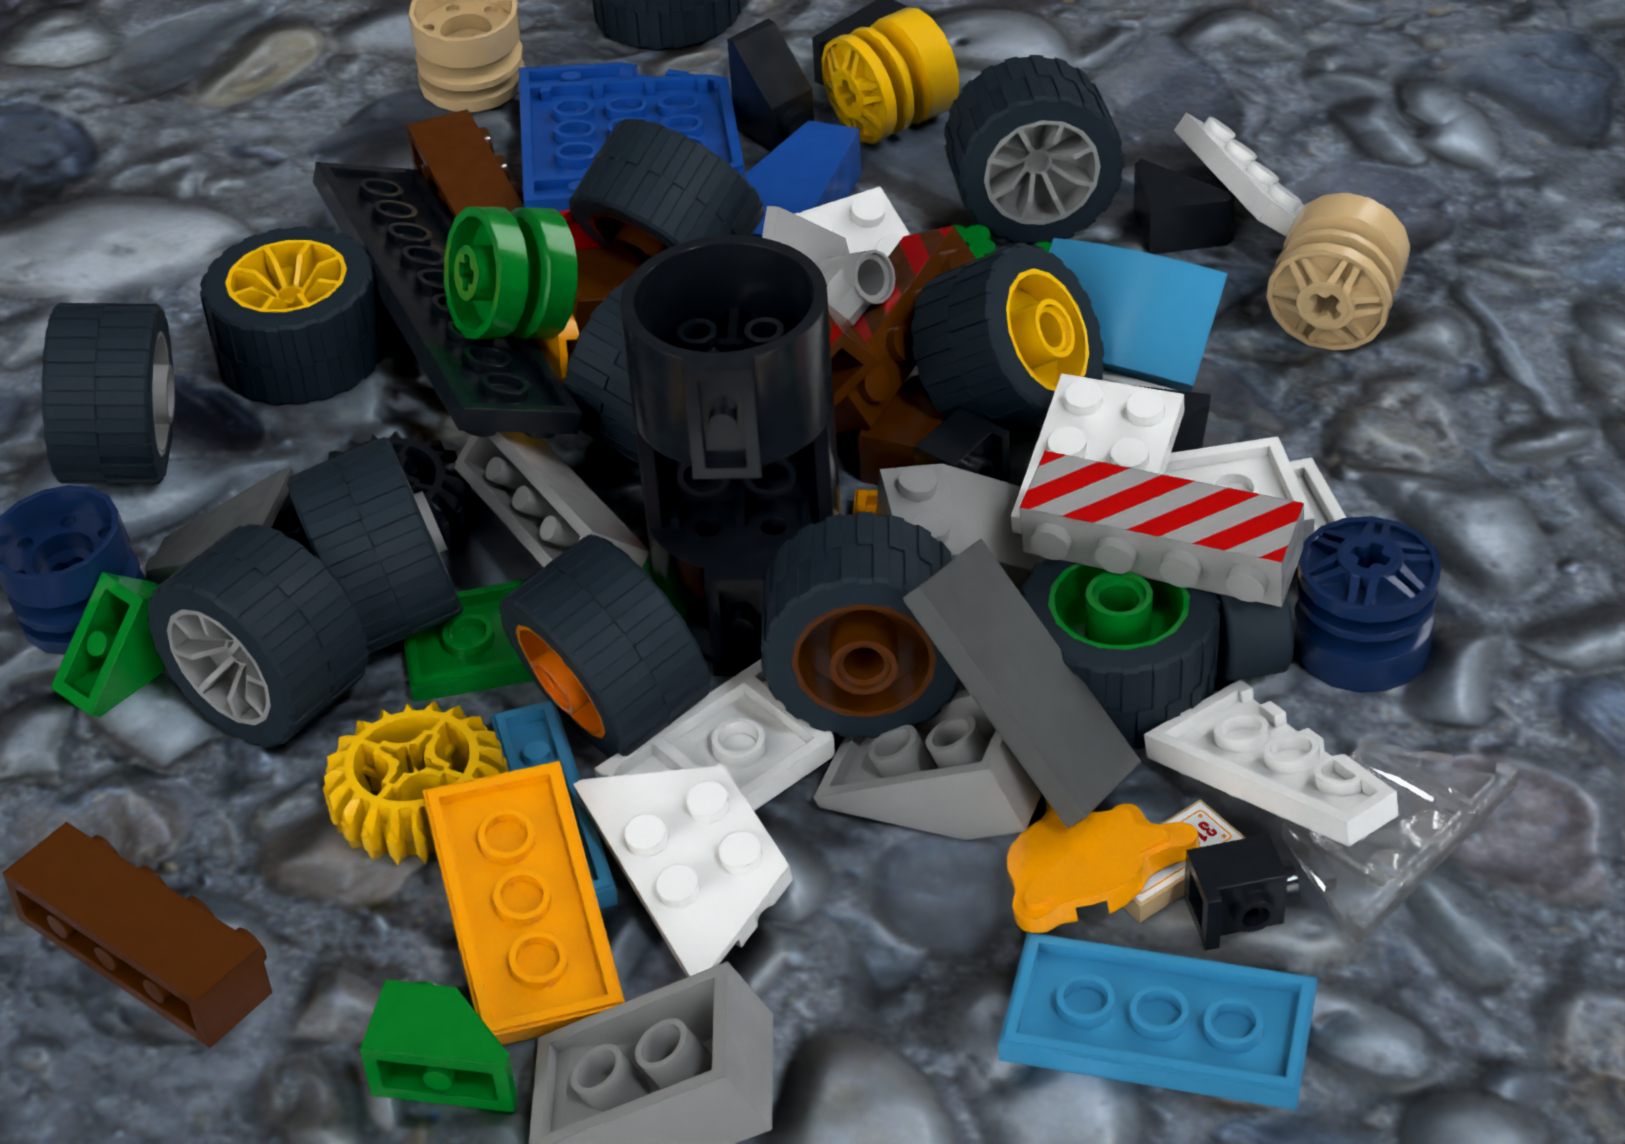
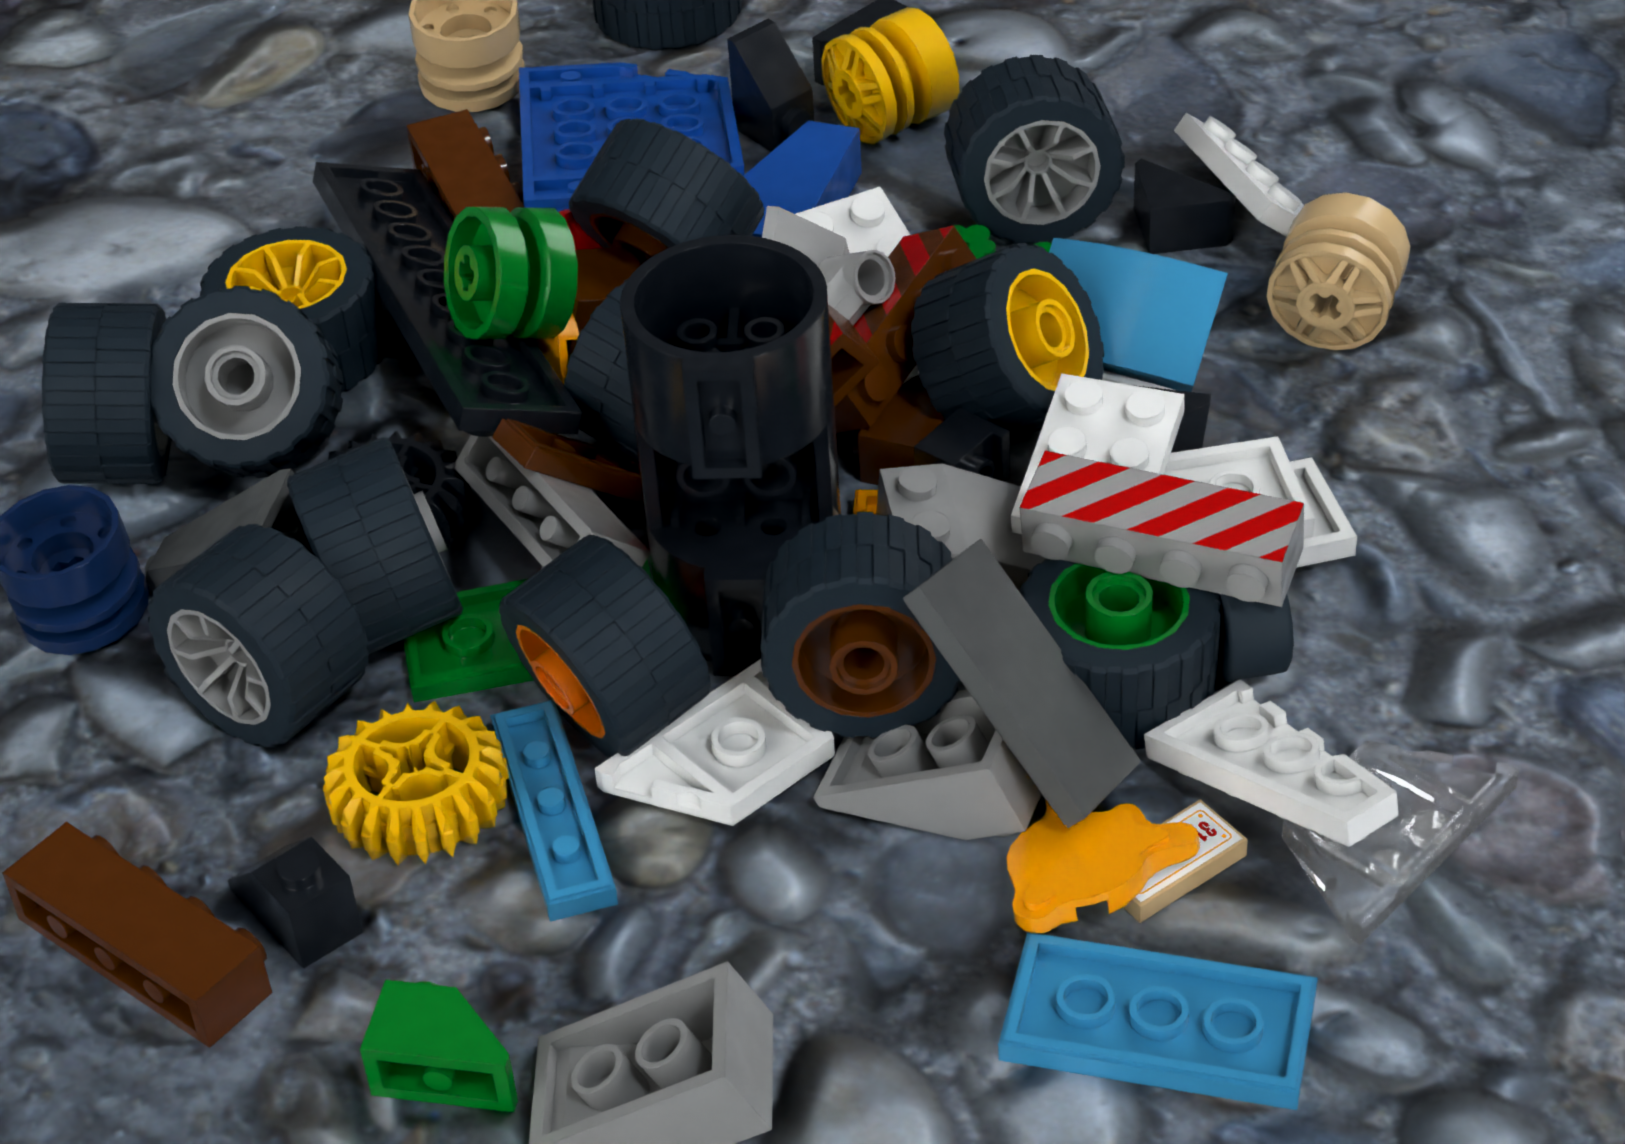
green slope [50,572,165,717] -> none
light orange tile [422,761,625,1045] -> none
white wing [573,765,793,977] -> none
black brick [1184,834,1300,950] -> none
dark blue wheel [1293,516,1441,693] -> none
none -> wheel [150,286,344,478]
none -> black slope [228,837,363,969]
none -> reddish brown tile [492,418,644,504]

